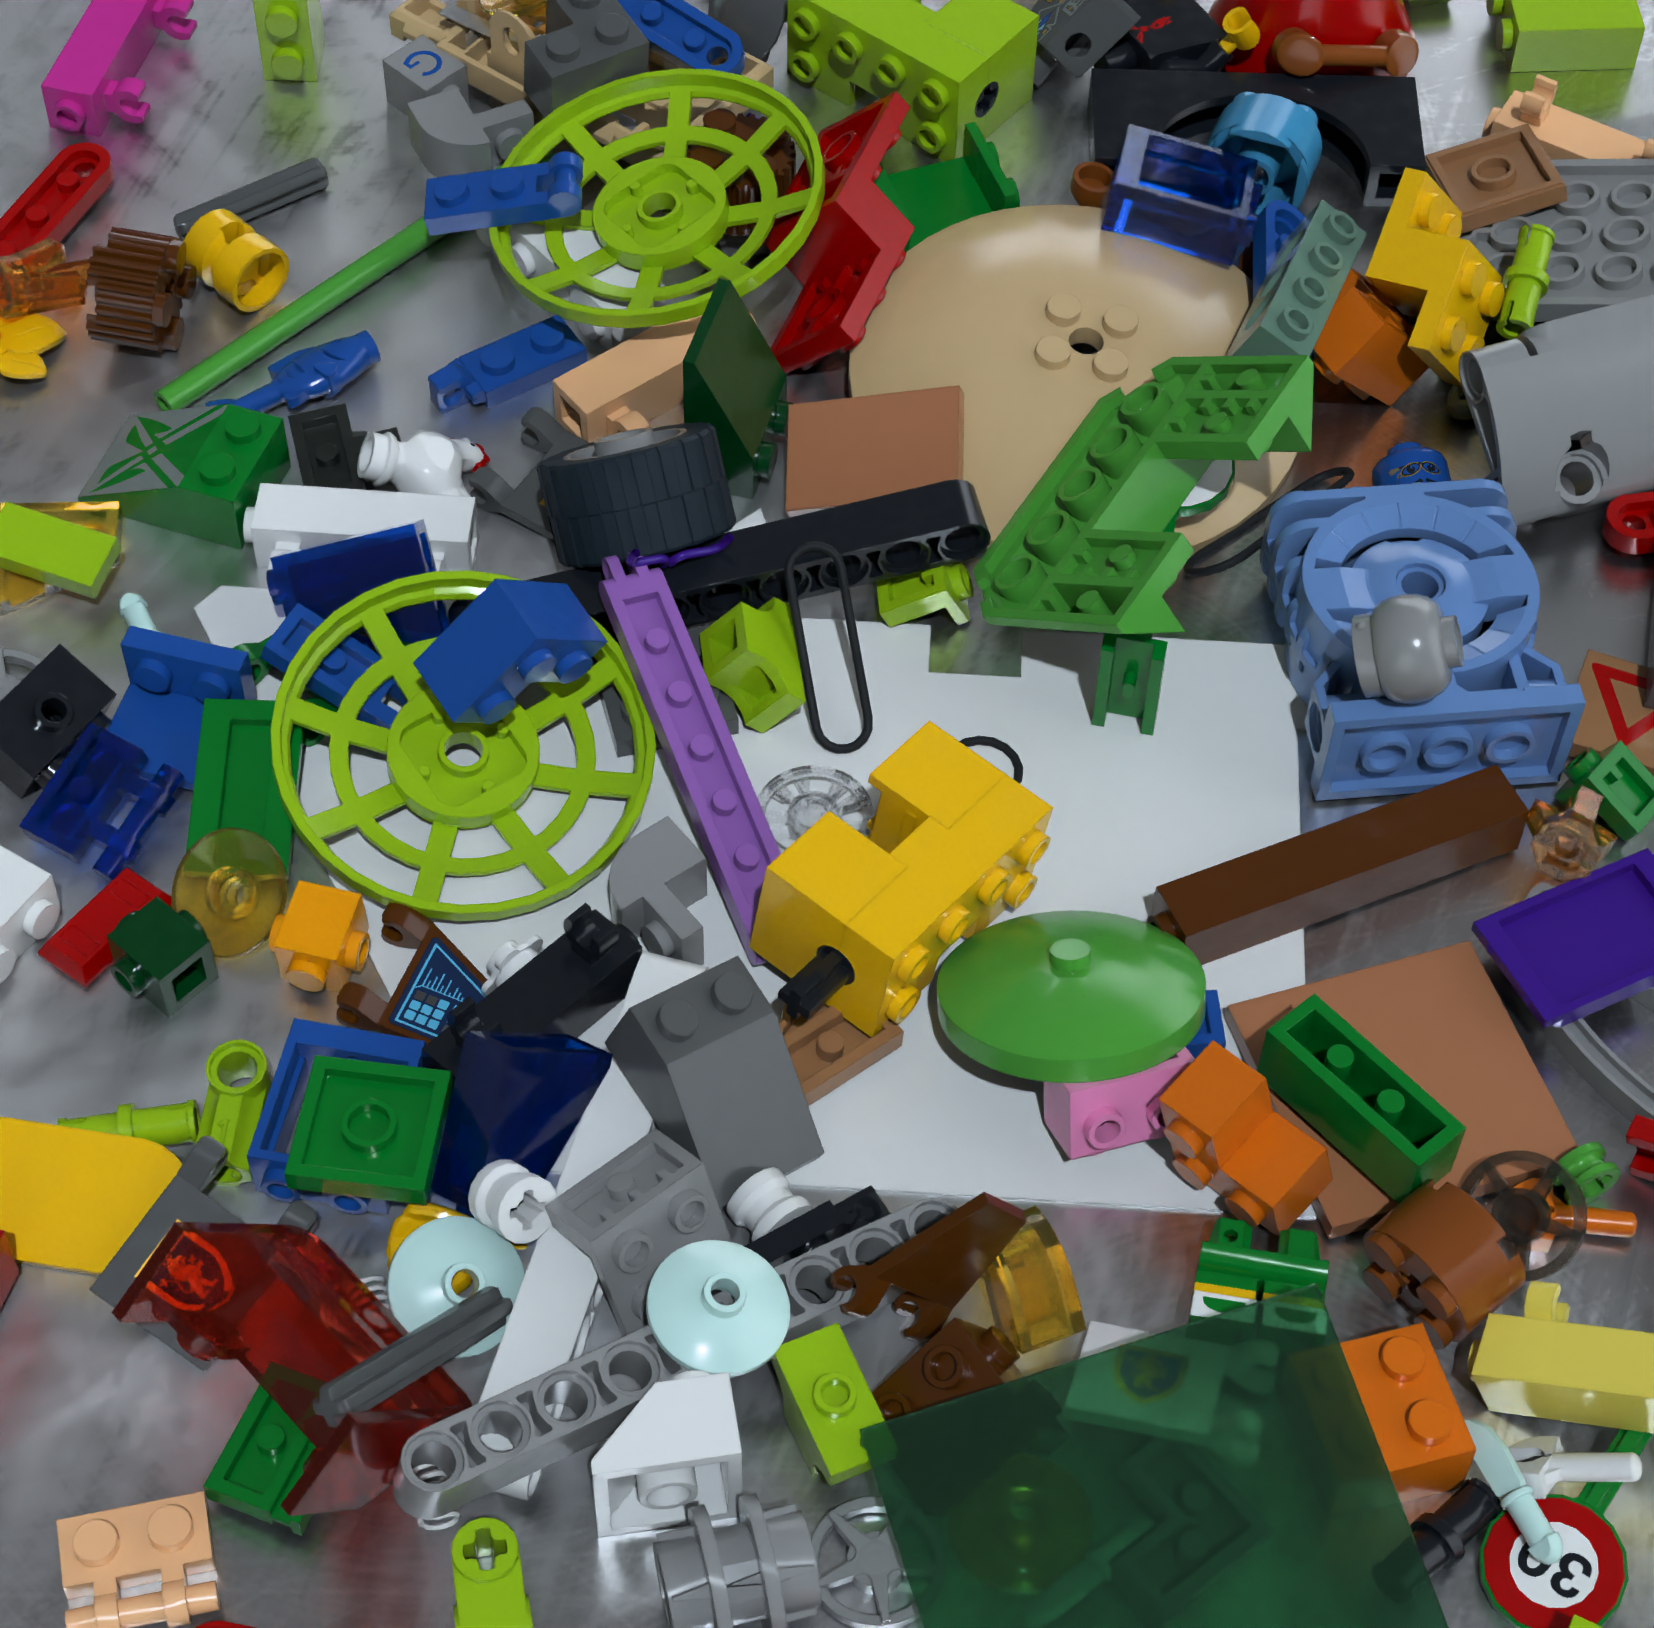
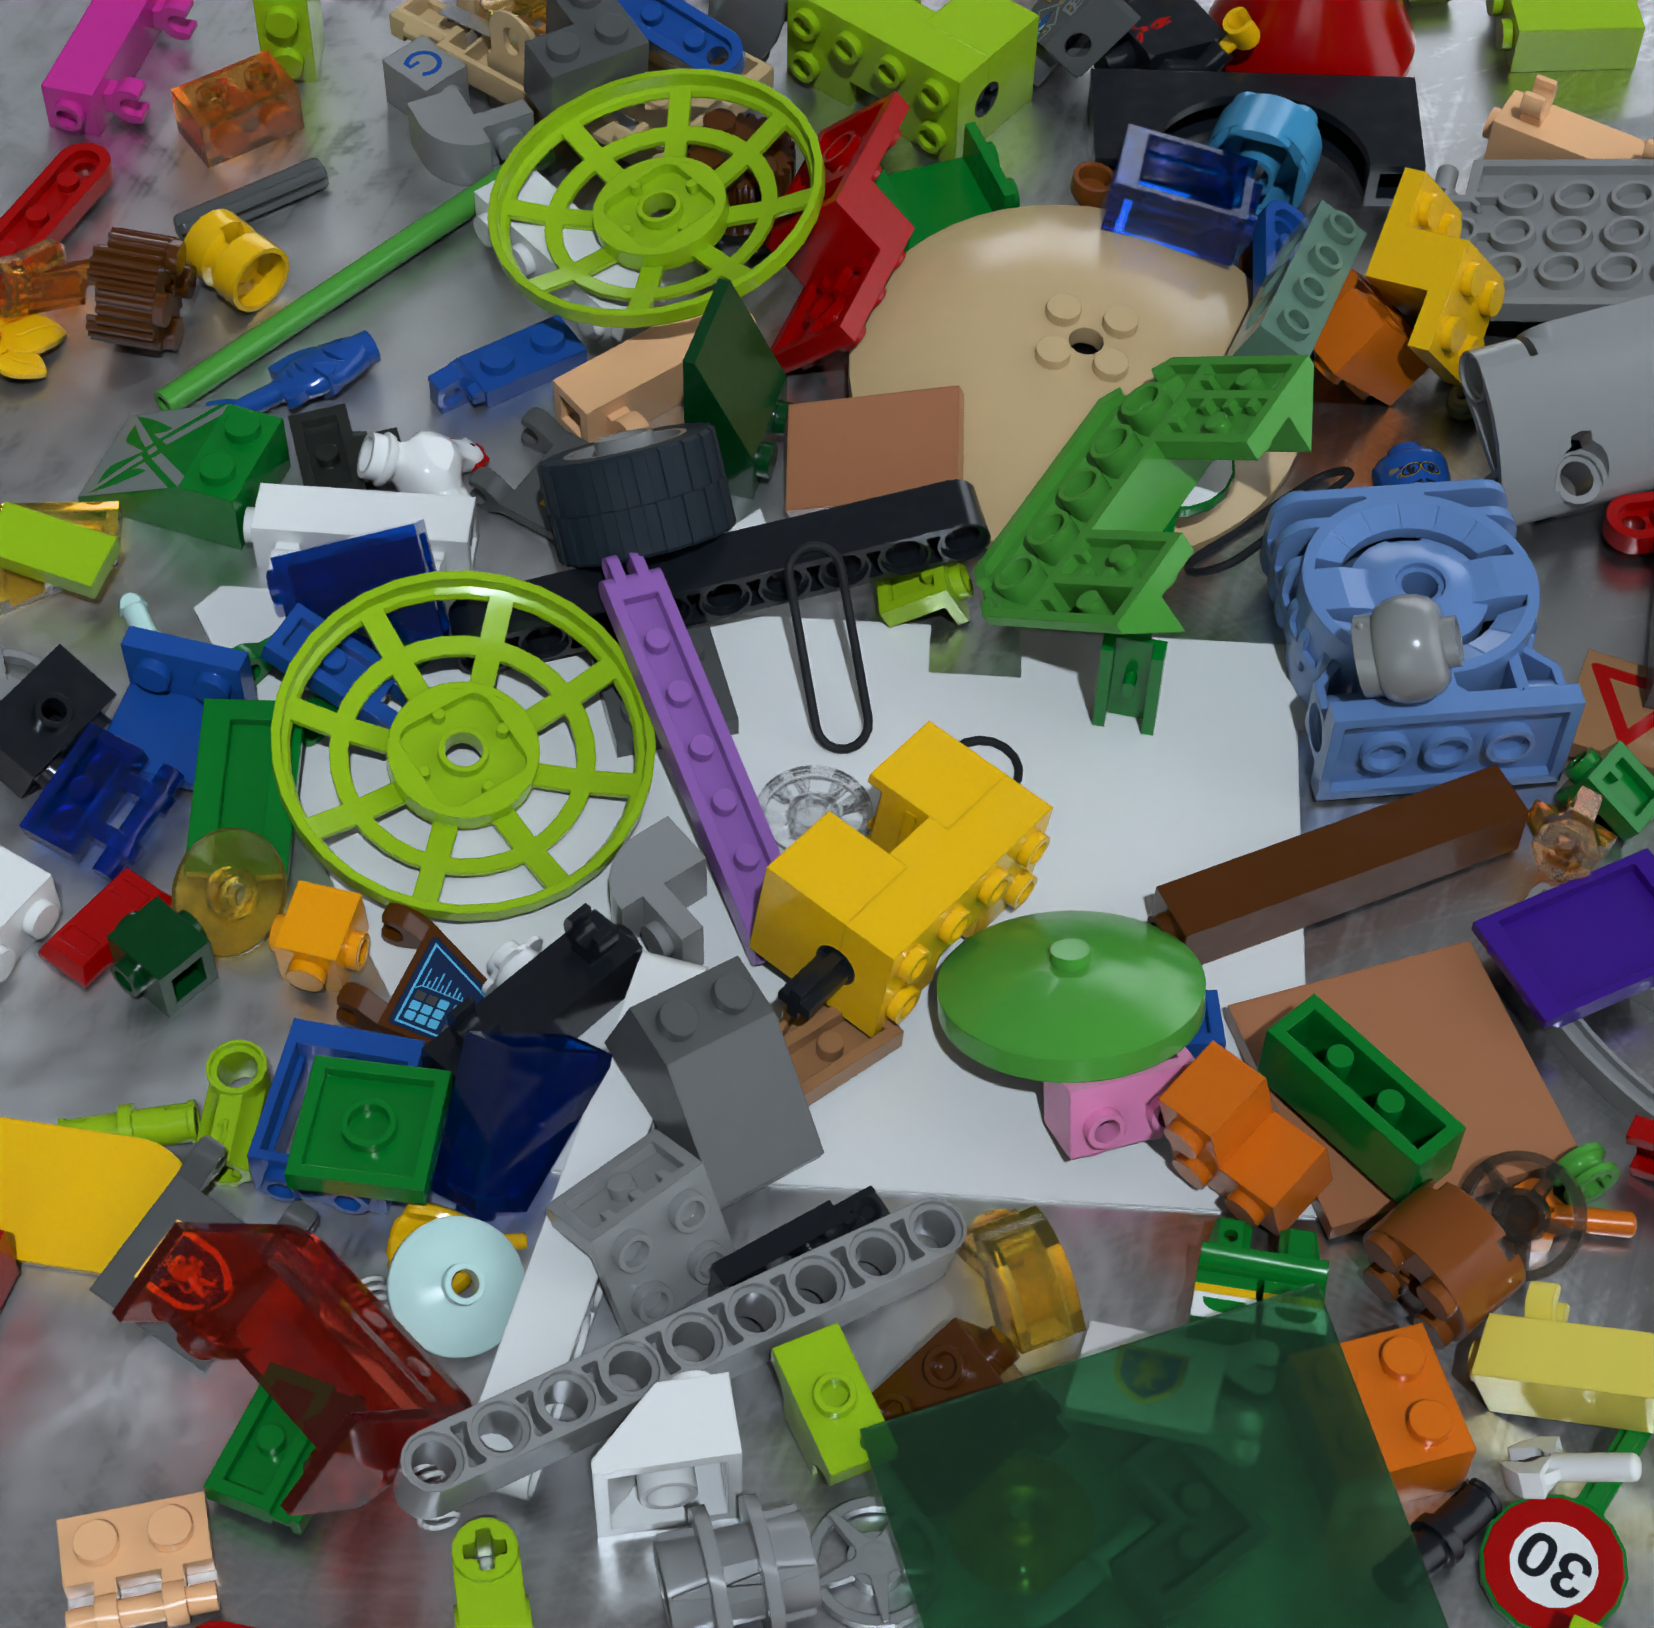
dark grey axle [313,1286,513,1428] -> none
blue brick [413,579,608,724] -> none
blue plate [424,151,583,236] -> none
white wheel [468,1159,557,1244] -> none
dark purple piece [626,533,734,568] -> none
light aqua dish [646,1240,790,1377] -> none
lime brick [699,597,806,733] -> none
white wheel [726,1167,813,1242] -> none
reddish brown flag [830,1192,1027,1343] -> none
dark orange bar [1271,27,1419,77] -> none
medium nougat tile [1425,124,1567,234] -> none
light aqua piece [1464,1419,1563,1565] -> none
lime pin [1496,224,1556,340] -> none
none -> clear orange brick [171,50,304,168]

